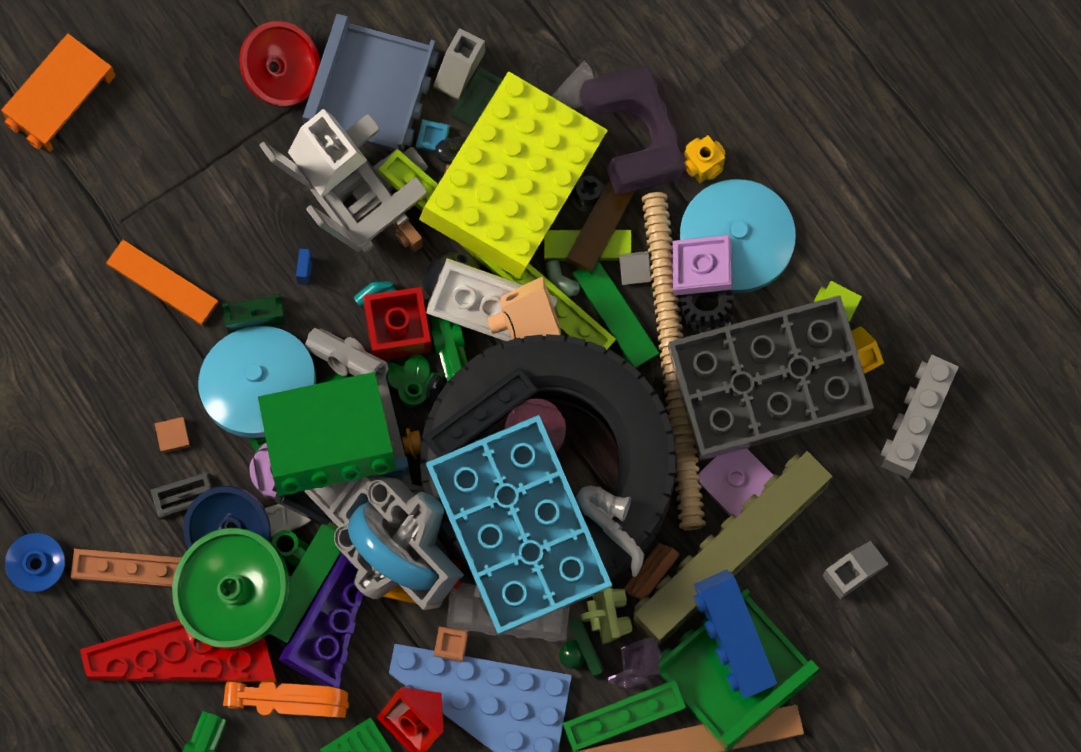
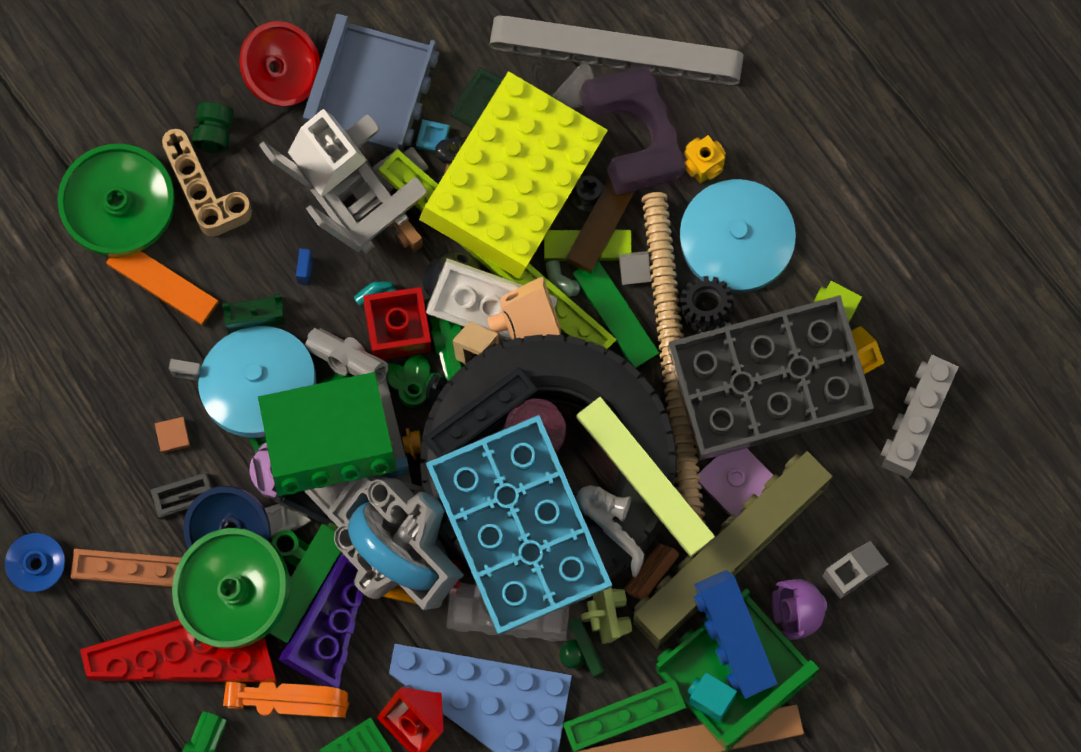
orange panel [1,33,115,153] -> none
light grey slope [433,28,485,100] -> none
nougat tile [434,627,469,663] -> none
clear purple bracket [608,638,661,689] -> none
lavender plate [673,235,733,295] -> none
none -> green dish [57,144,175,257]
none -> tan beam [162,129,252,237]
none -> light grey tile [169,359,201,381]
none -> dark green wheel [191,102,234,153]
none -> tan panel [453,321,500,364]
none -> light grey beam [489,16,744,85]
none -> yellowish green tile [576,397,715,557]
none -> teal brick [688,672,737,723]
none -> medium lavender cylinder [771,579,827,640]

